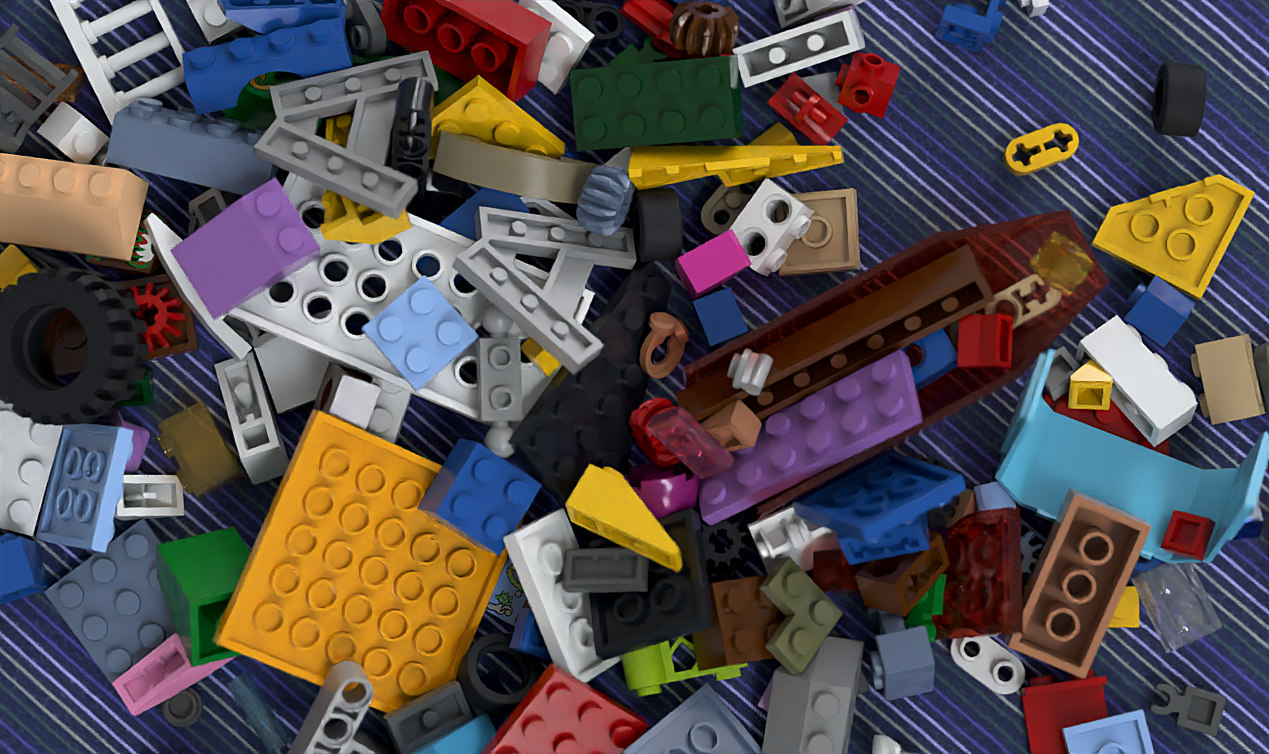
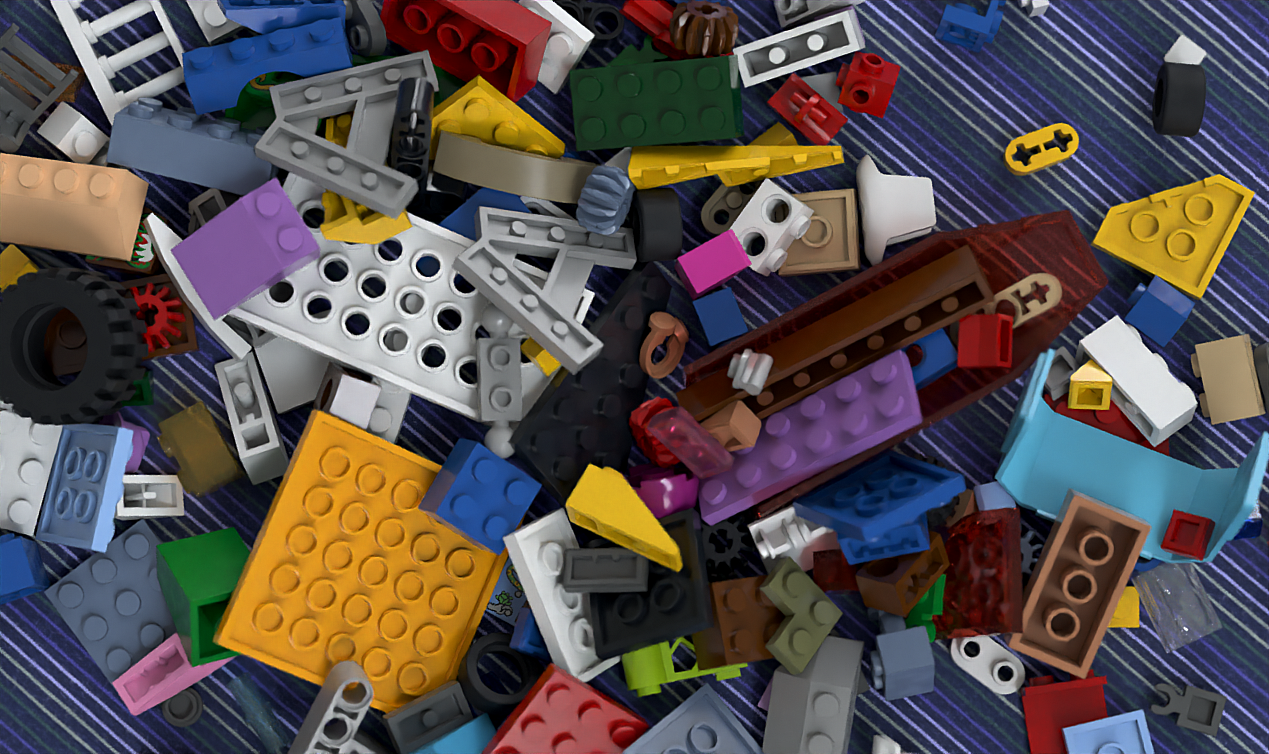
light blue plate [362,275,479,392] -> none
clear yellow plate [1029,231,1094,297] -> none
none -> white piece [856,154,936,270]
none -> white sticker [1164,35,1206,65]

